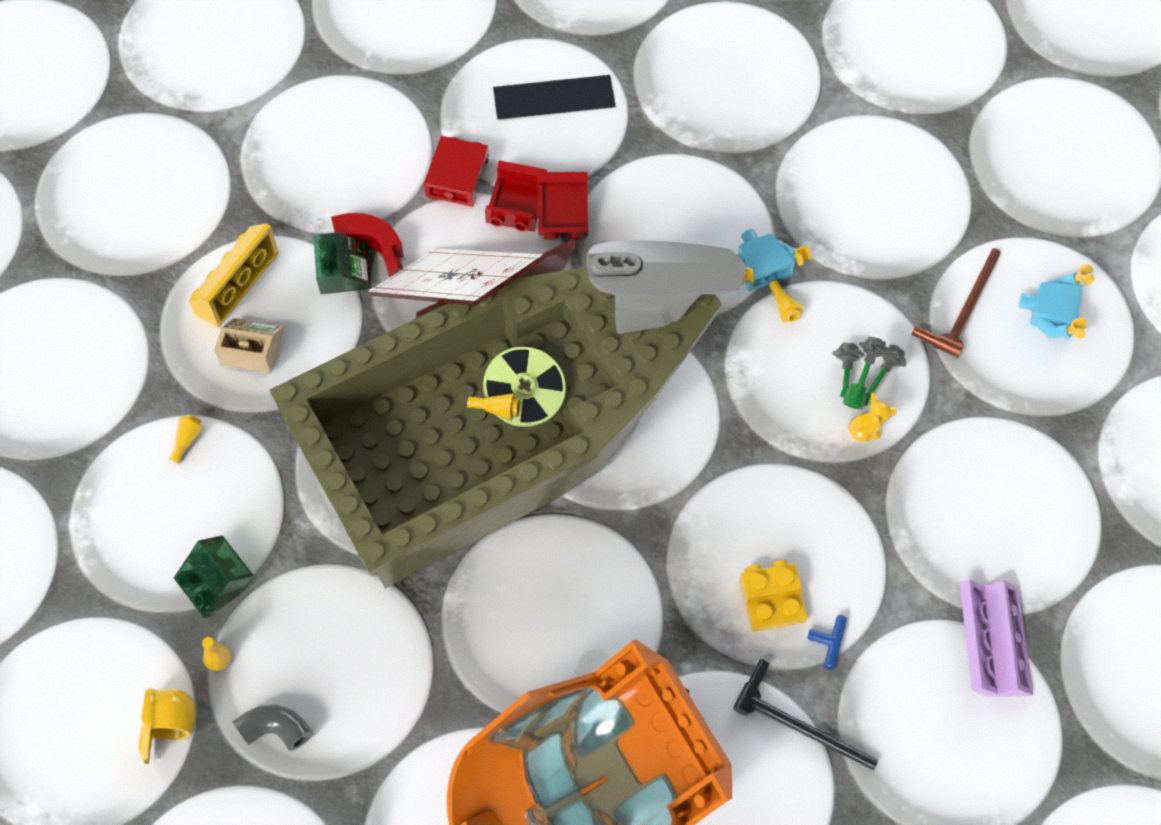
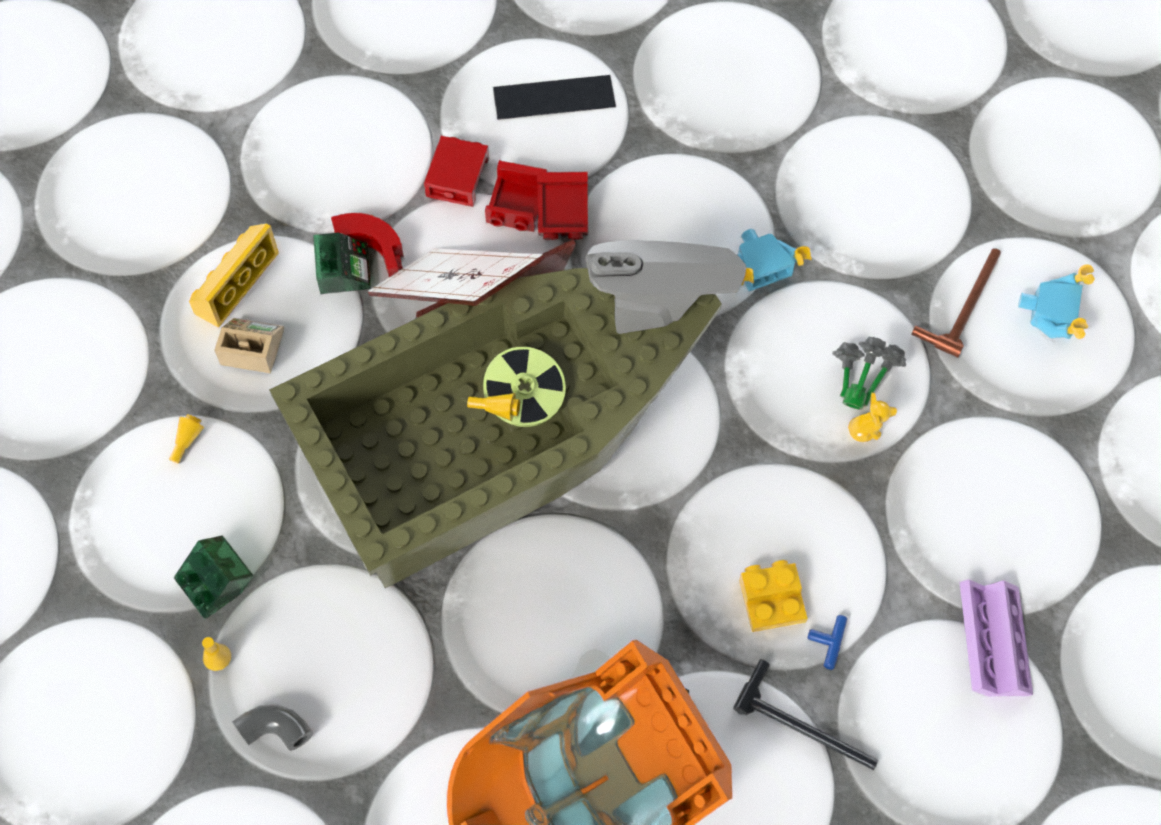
yellow piece [138,688,196,765] -> none
yellow cone [769,280,804,322] -> none

